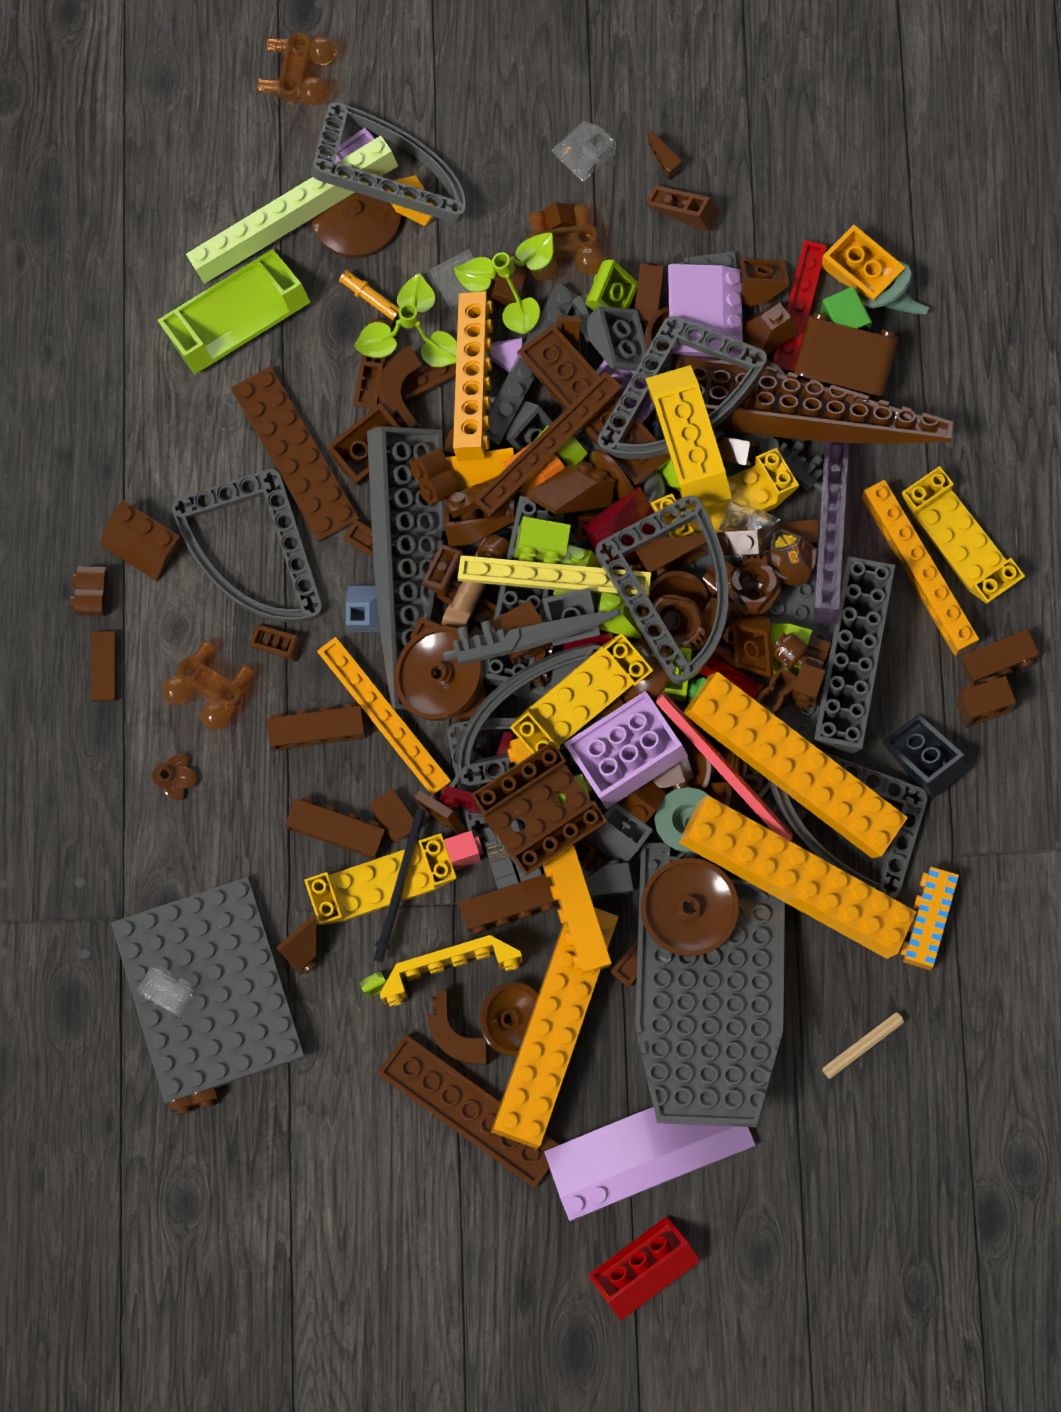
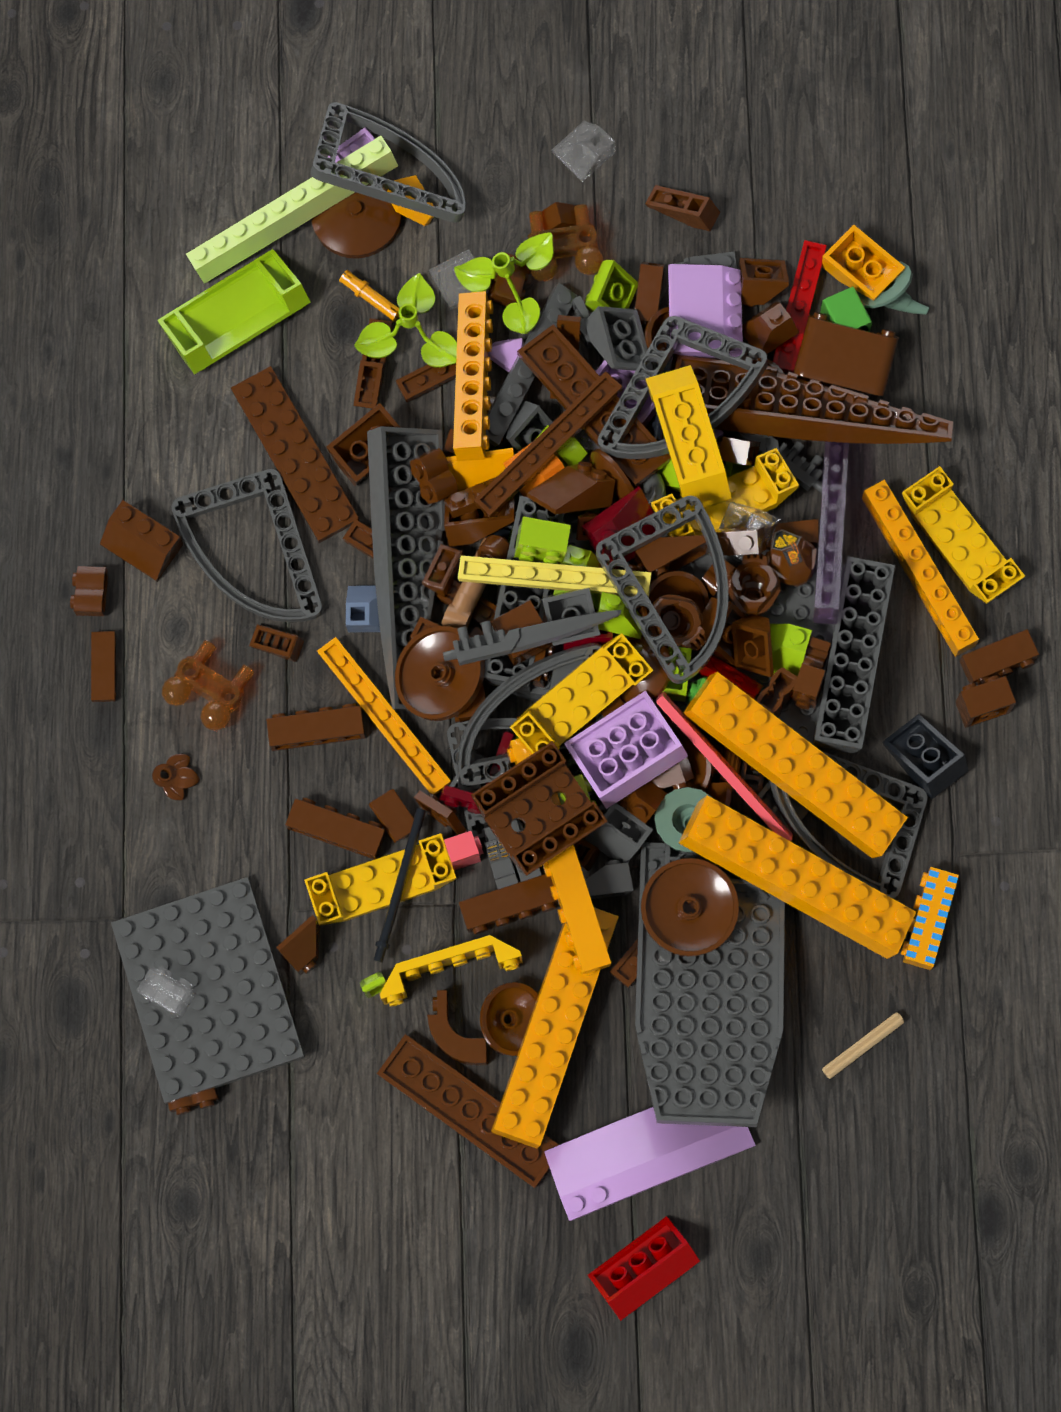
clear orange piece [257,33,336,106] -> none
reddish brown arch [378,345,422,428] -> none
reddish brown slope [648,131,682,180] -> none
reddish brown head [772,633,808,669] -> none

